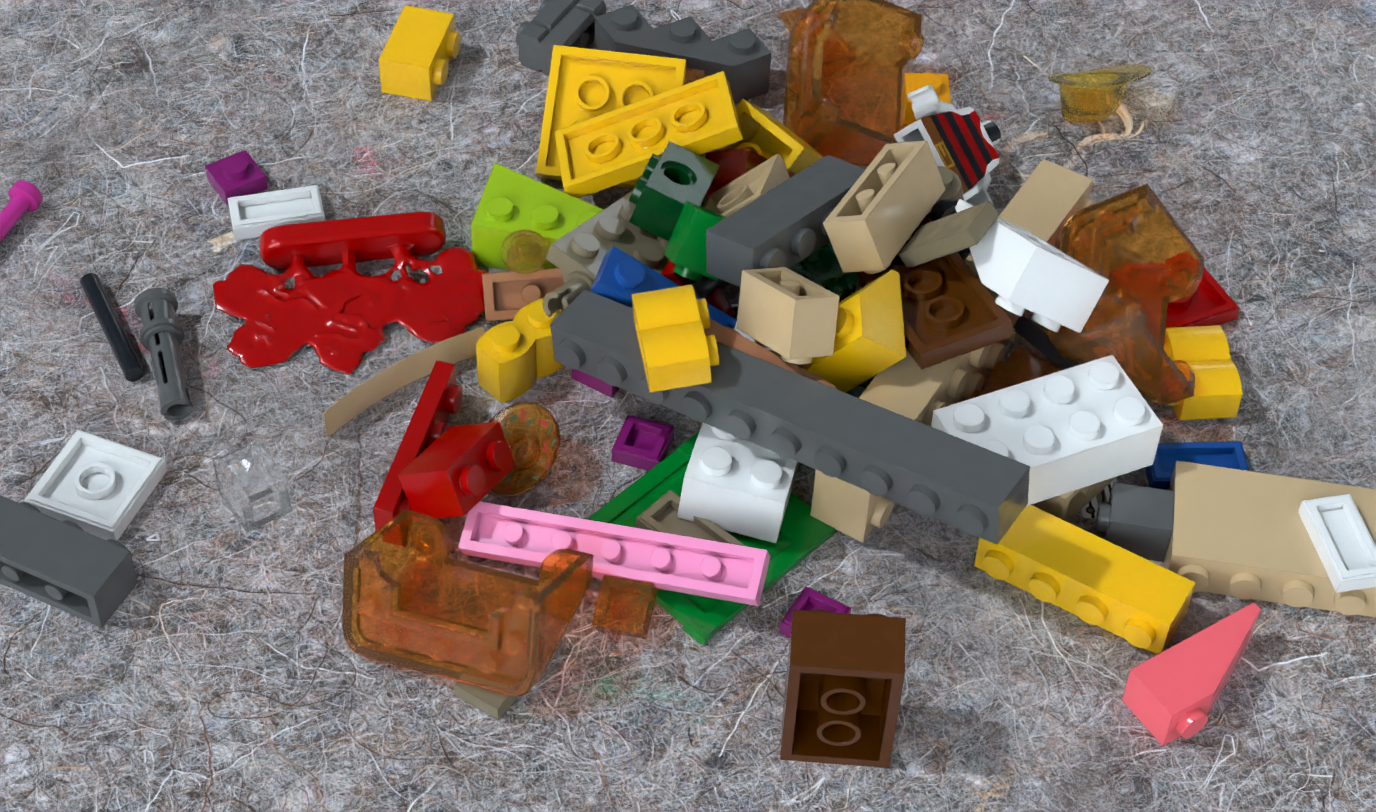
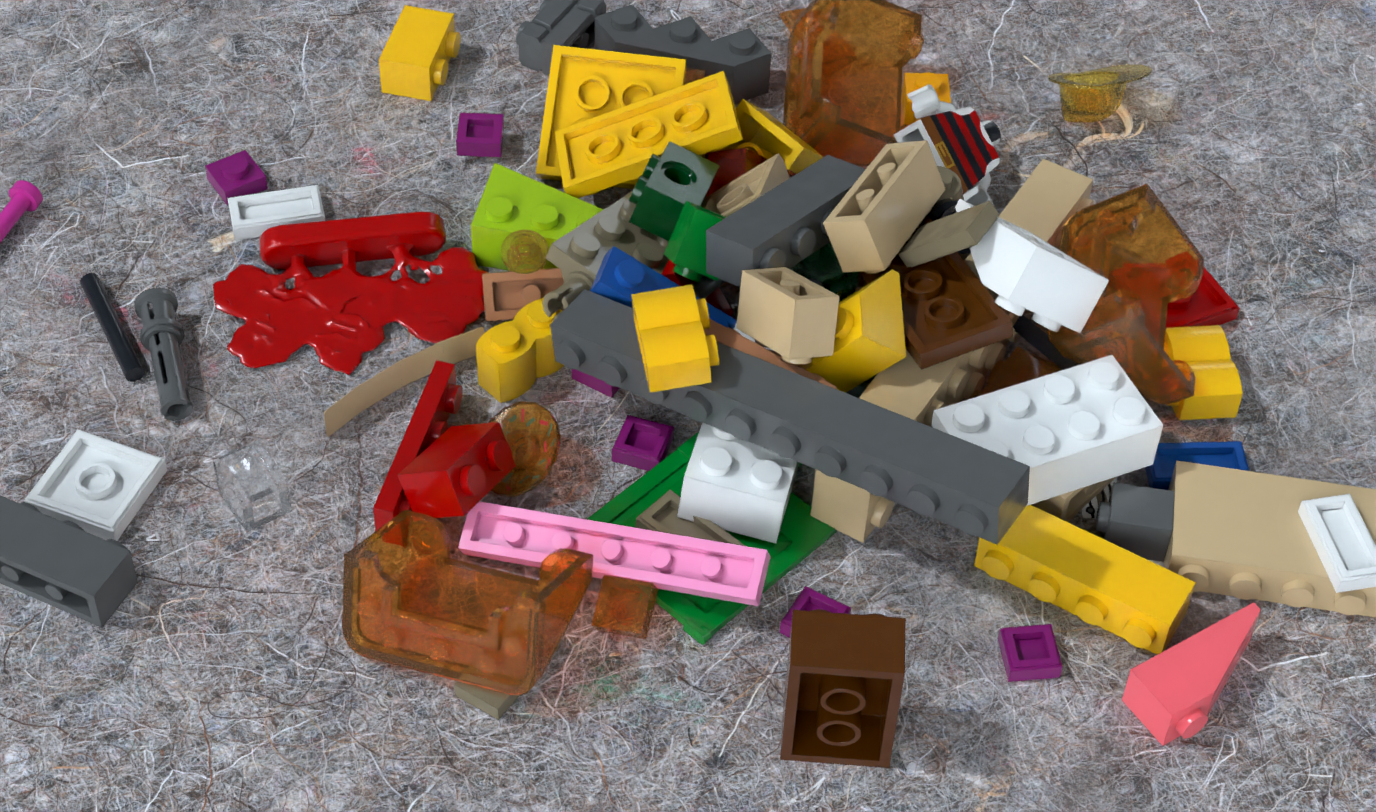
none -> magenta plate [456,113,504,157]
none -> magenta tile [998,624,1063,682]

